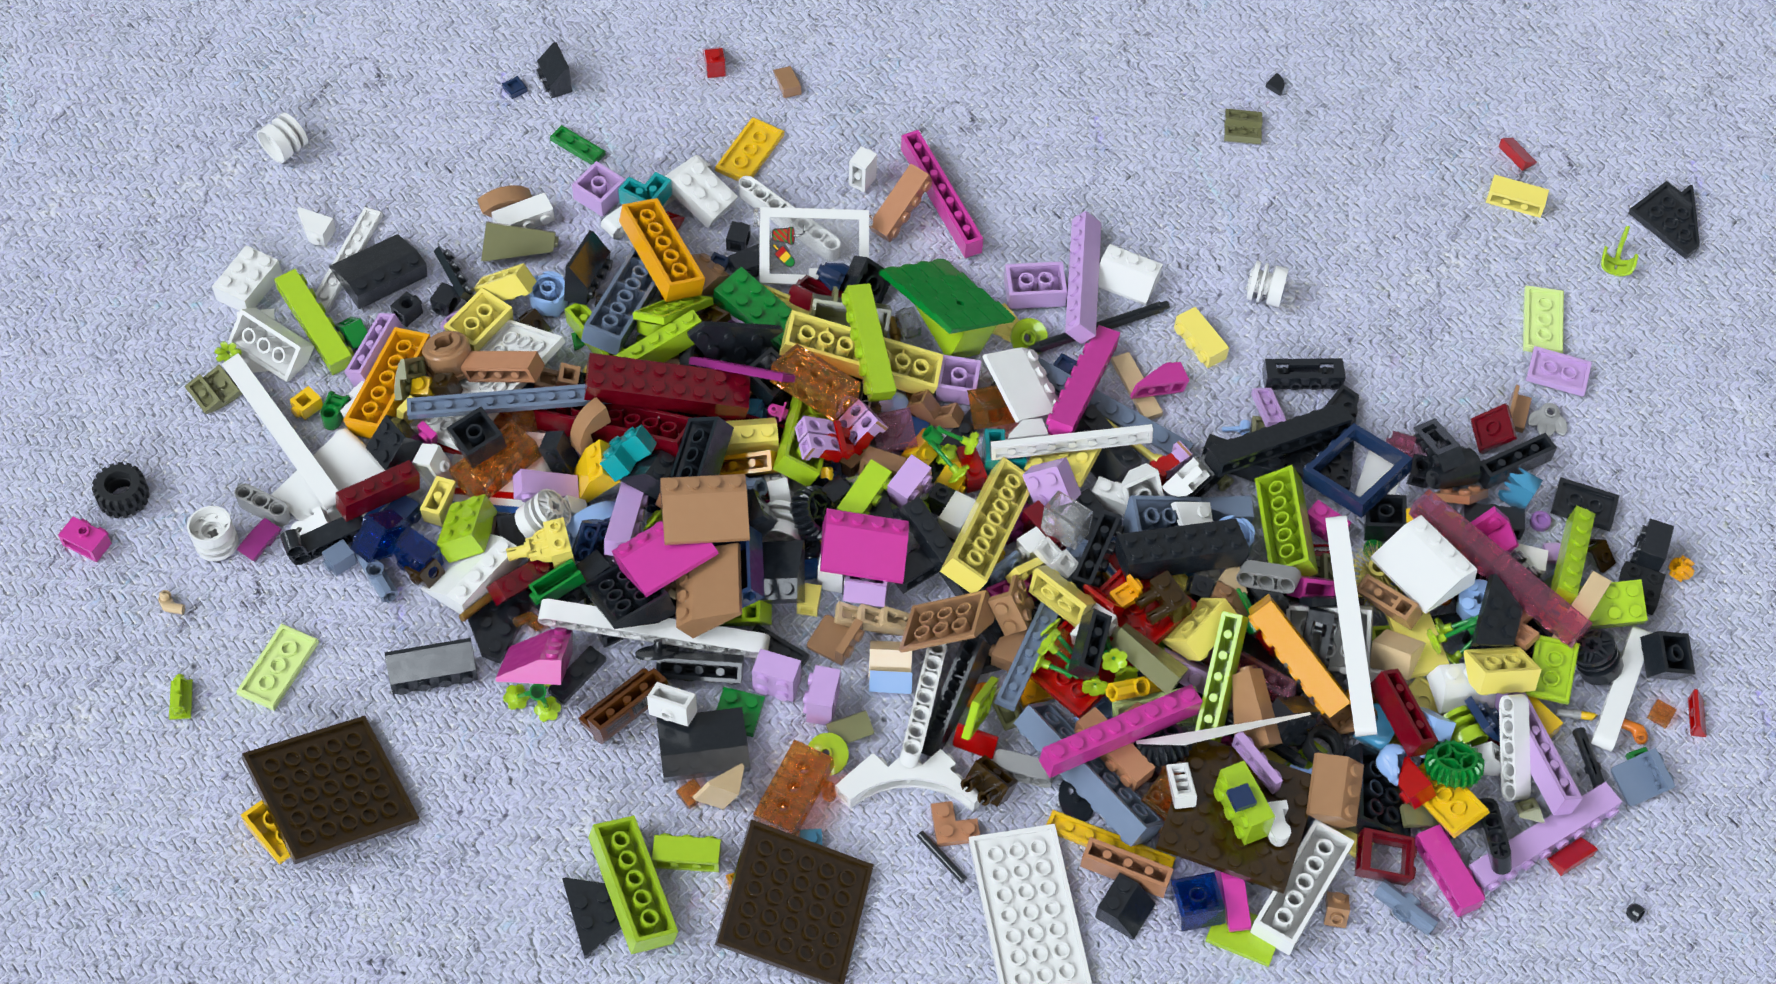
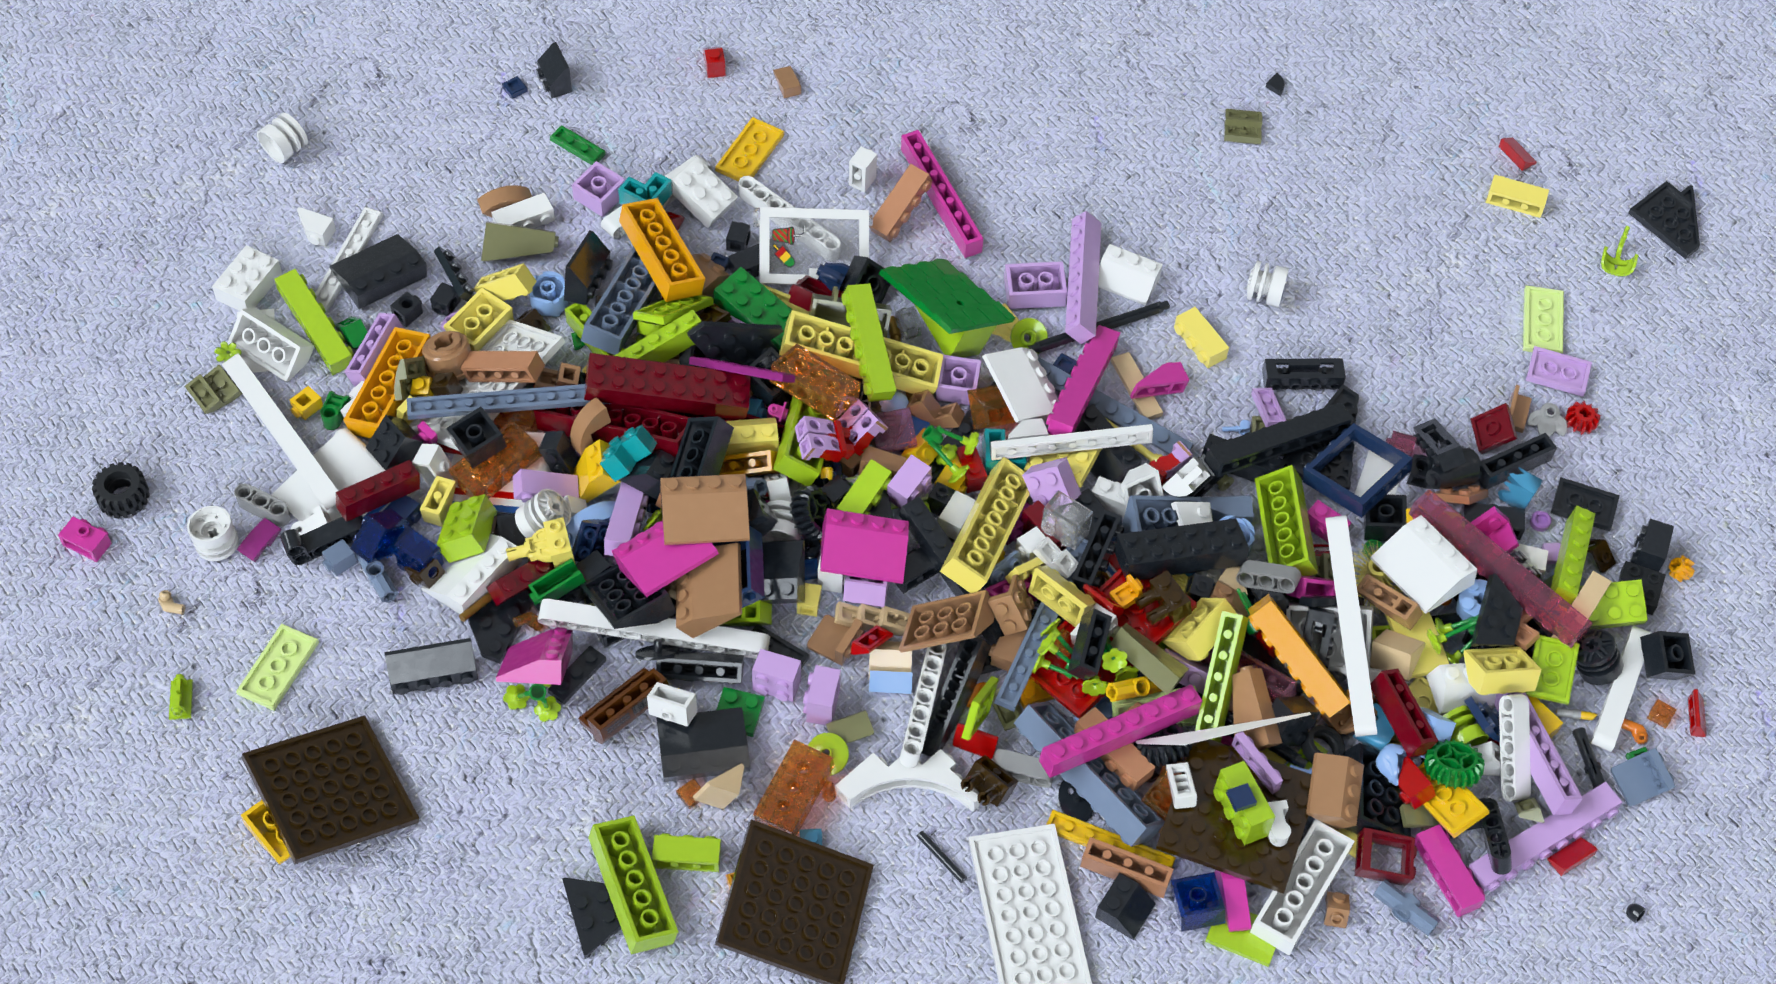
nougat plate [930,801,980,847] -> none
none -> red slope [851,625,893,655]
none -> red gear [1565,401,1601,435]

